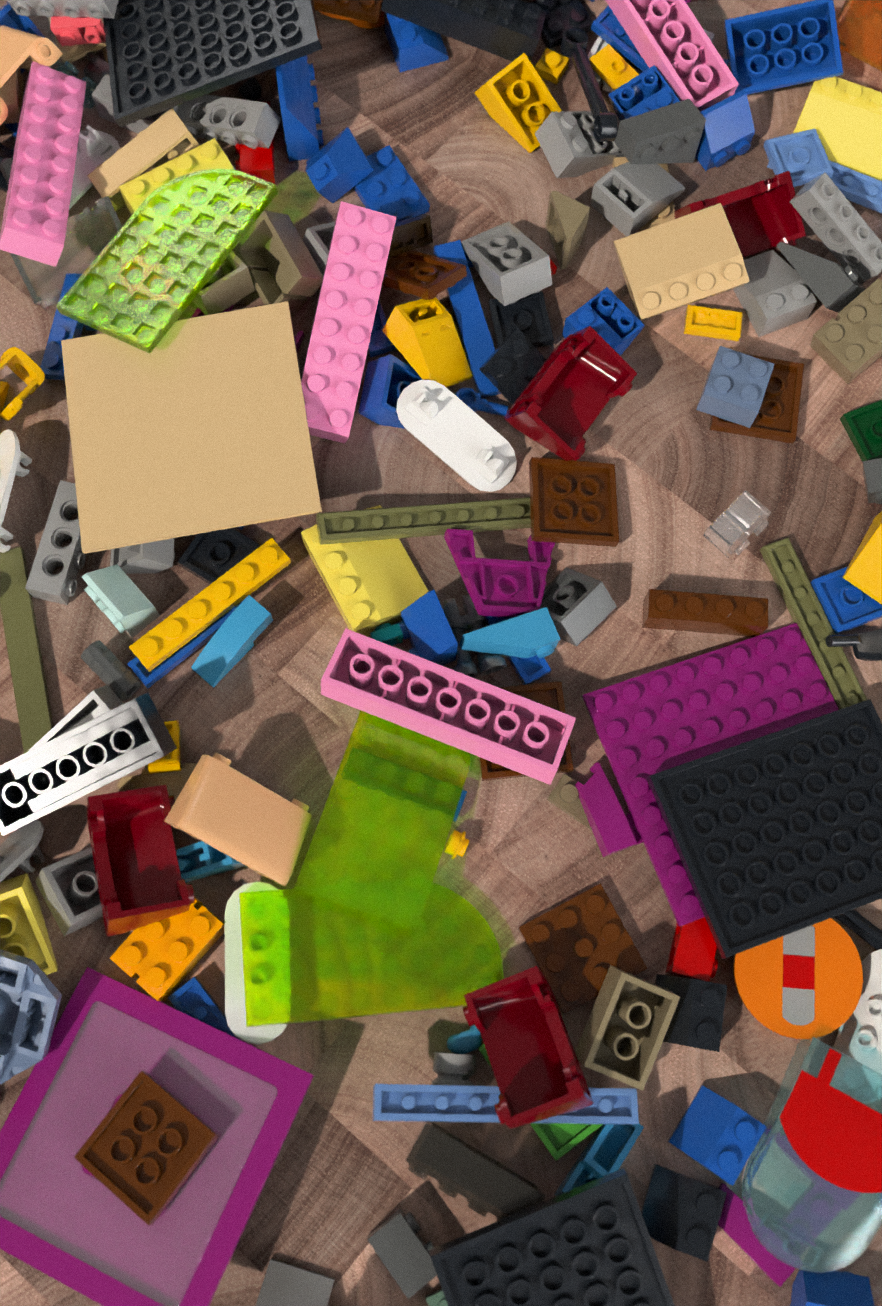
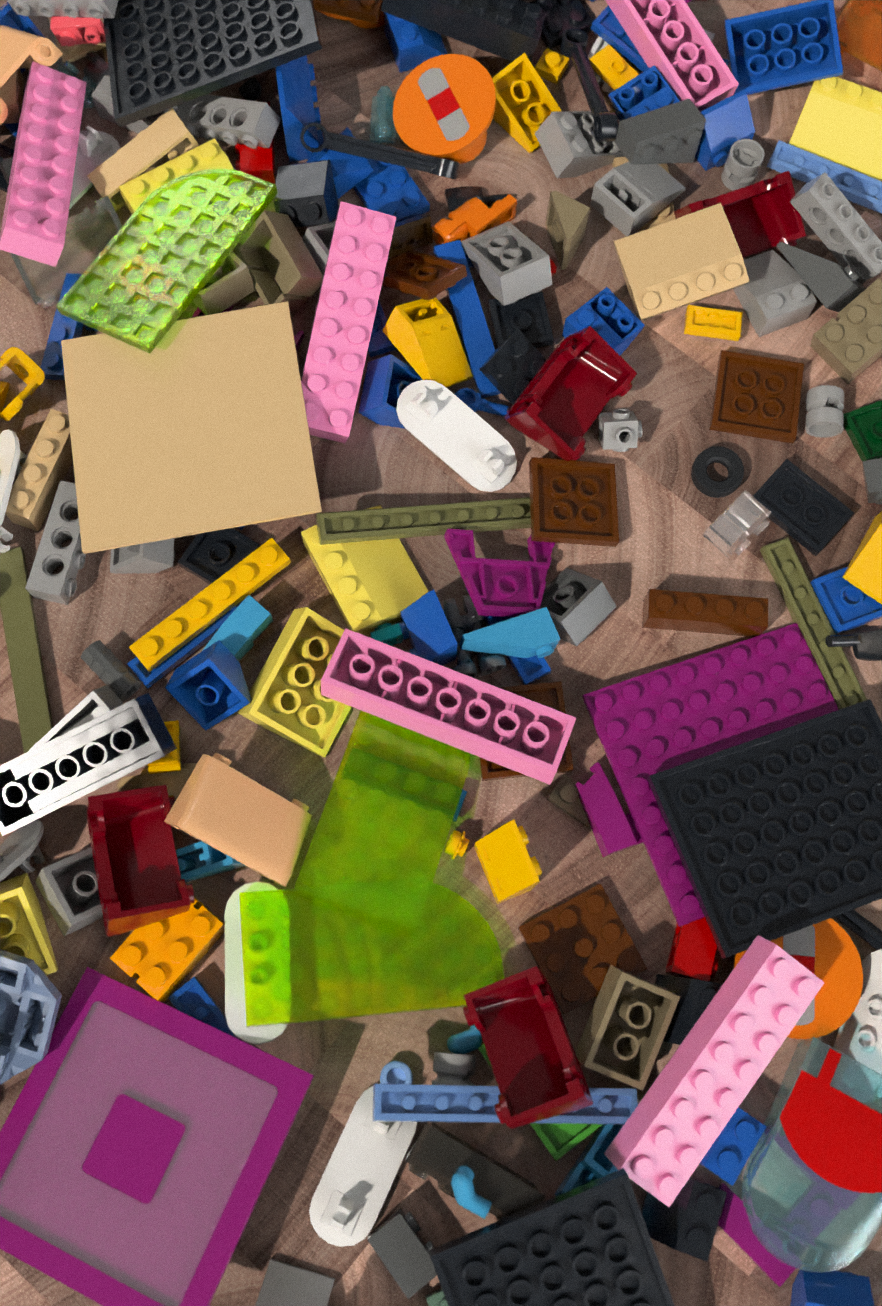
reddish brown plate [74,1070,220,1225] -> none
light aqua slope [82,564,160,638] -> none
sand blue brick [696,346,775,428] -> none
medium blue tile [763,128,834,187] -> none
none -> tan brick [5,409,73,532]
none -> blue slope [165,640,252,731]
none -> light yellow slope [238,607,351,757]
none -> black slope [273,159,339,227]
none -> black piece [299,122,460,179]
none -> white piece [309,1086,417,1247]
none -> clear light blue hinge [369,86,396,144]
none -> light blue tile [380,1061,413,1084]
none -> orange piece [393,54,496,164]
none -> orange plate [432,194,517,245]
none -> black piece [445,186,509,212]
none -> dark azure arm [451,1166,492,1219]
none -> yellow slope [474,820,542,904]
none -> light grey brick [598,408,642,452]
none -> bright pink brick [604,935,824,1207]
none -> black tyre [691,446,744,498]
none -> light grey wheel [721,139,765,191]
none -> black plate [749,459,854,556]
none -> light grey wheel [805,385,844,438]

